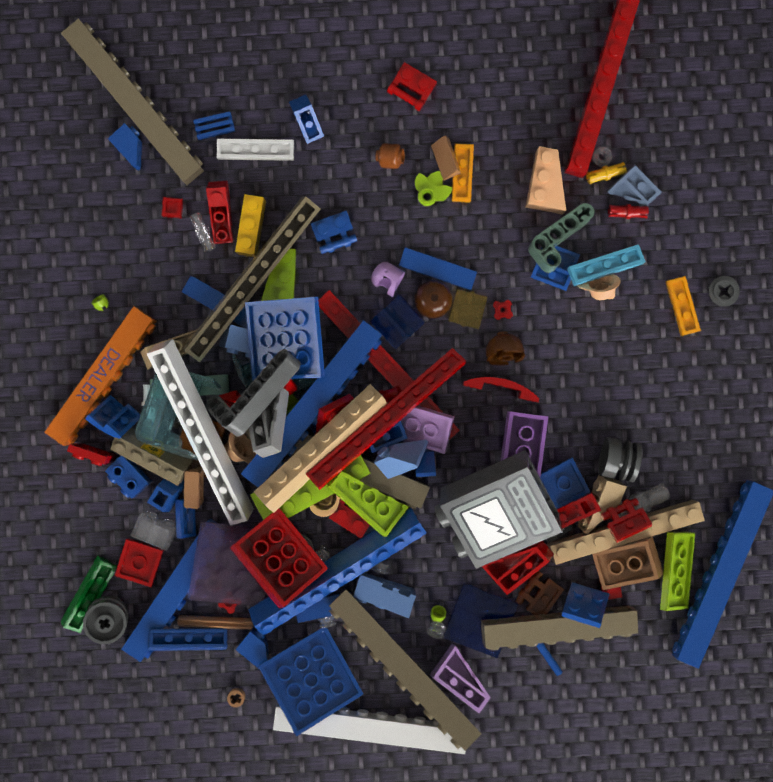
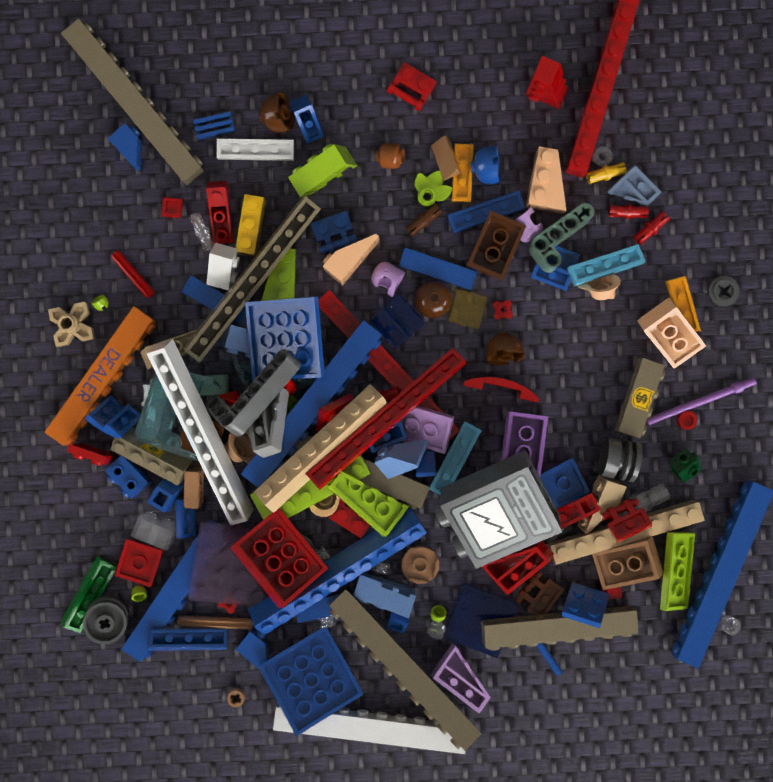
none -> tan plant [48,302,95,347]
none -> red axle [111,250,155,298]
none -> lime hinge [131,585,147,602]
none -> white brick [207,243,240,290]
none -> reddish brown cylinder [259,92,294,133]
none -> lime wedge [288,144,358,197]
none -> light nougat slope [323,234,379,286]
none -> blue tile [386,612,410,633]
none -> medium nougat tile [402,545,439,584]
none -> reddish brown pin [405,204,443,237]
none -> medium azure plate [429,421,482,495]
none -> blue tile [447,190,525,234]
none -> reddish brown slope [467,211,526,282]
none -> blue cylinder [471,145,500,185]
none -> lavender helmet [514,206,543,243]
none -> red wedge [525,56,569,109]
none -> dark tan brick [614,358,665,439]
none -> red pin [633,211,670,246]
none -> light nougat slope [637,298,706,368]
none -> medium lavender bar [646,377,757,425]
none -> dark green brick [667,448,702,484]
none -> red tile [676,411,697,430]
none -> clear bush [720,616,741,635]

